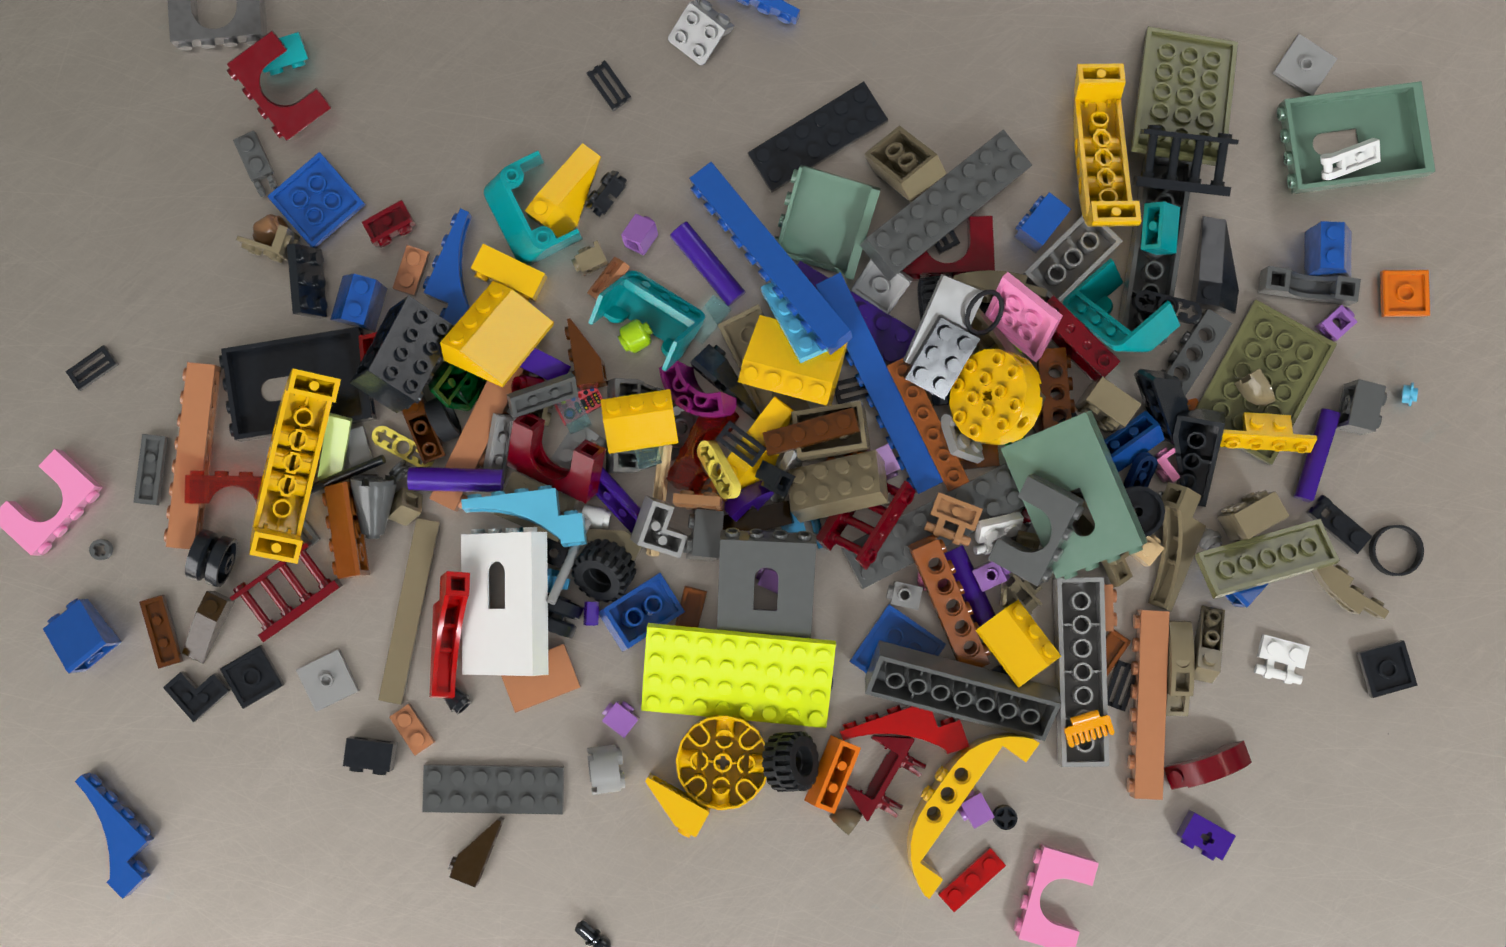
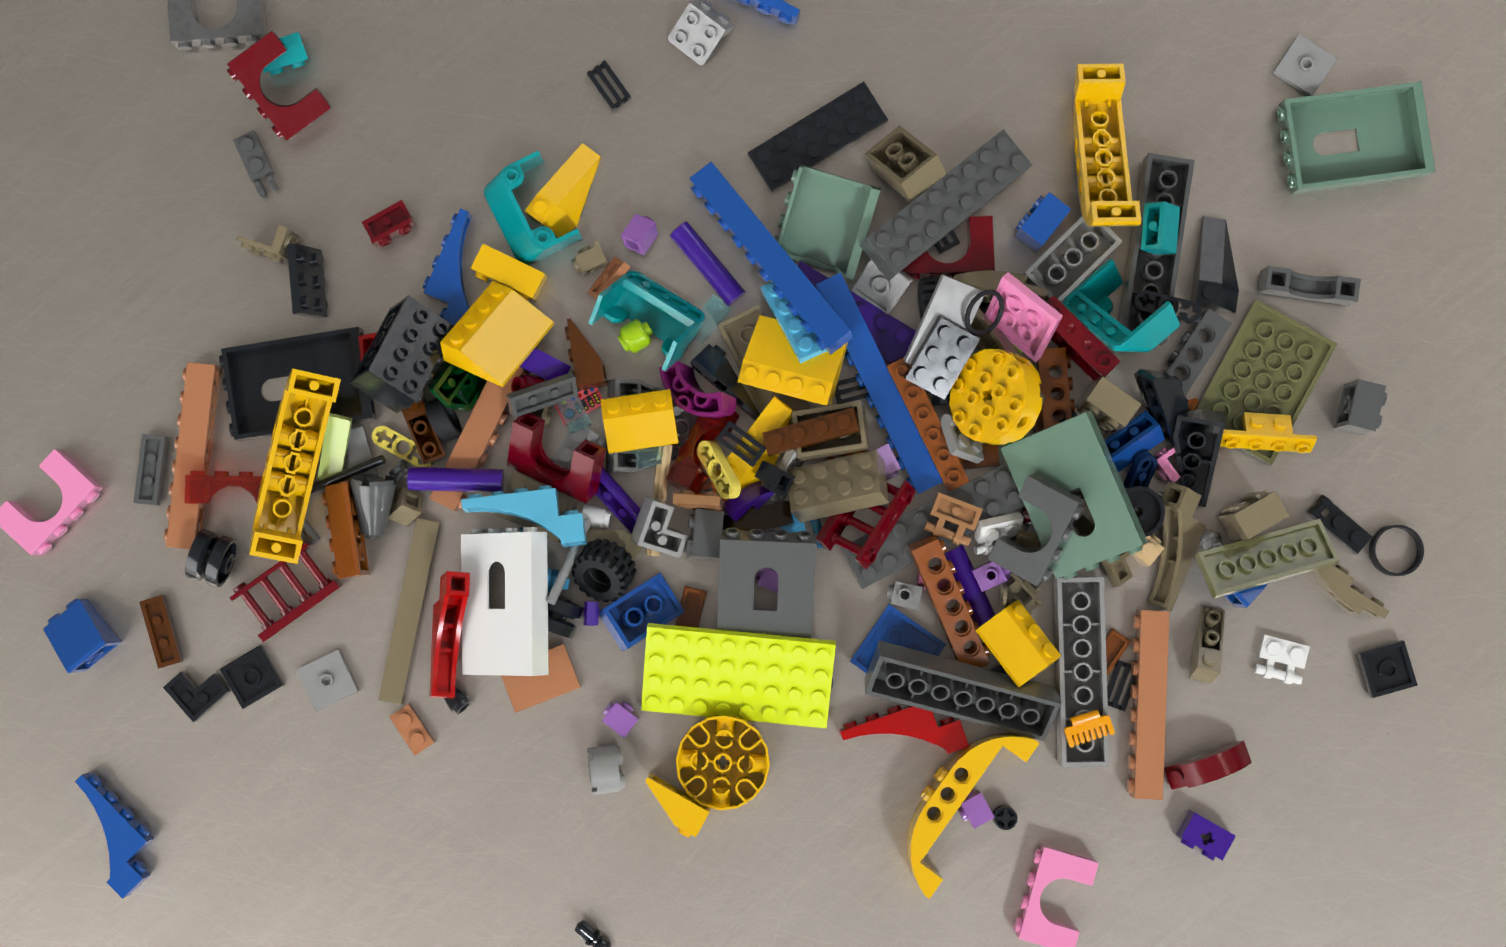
black tile [65,345,119,391] -> none
dark grey bush [89,539,113,560] -> none
slope [182,591,235,664] -> none
medium nougat head [252,214,288,246] -> none
blue plate [267,152,366,248] -> none
blue slope [330,274,388,332] -> none
black brick [343,736,398,775] -> none
nougat plate [393,245,430,297] -> none
dark grey plate [422,764,564,815] -> none
dark brown slope [448,817,505,887] -> none
light grey tile [483,413,517,484] -> none
black brick [547,538,570,569] -> none
black hinge [585,171,627,217] -> none
black tyre [762,731,819,792] -> none
orange brick [804,735,861,814] -> none
dark tan brick [829,808,862,836] -> none
dark red hose [845,735,926,821] -> none
red plate [938,847,1006,912] -> none
nougat plate [1104,584,1117,631] -> none
olive plate [1131,26,1238,166] -> none
black fence [1133,125,1239,197] -> none
dark tan slope [1166,621,1195,716] -> none
dark tan brick [1234,368,1275,405] -> none
dark purple brick [1293,408,1341,503] -> none
blue slope [1304,221,1352,277] -> none
medium lavender brick [1315,305,1357,342] -> none
white plate [1320,138,1381,180] -> none
orange plate [1380,270,1430,317] -> none
medium azure plate [1402,382,1418,406] -> none

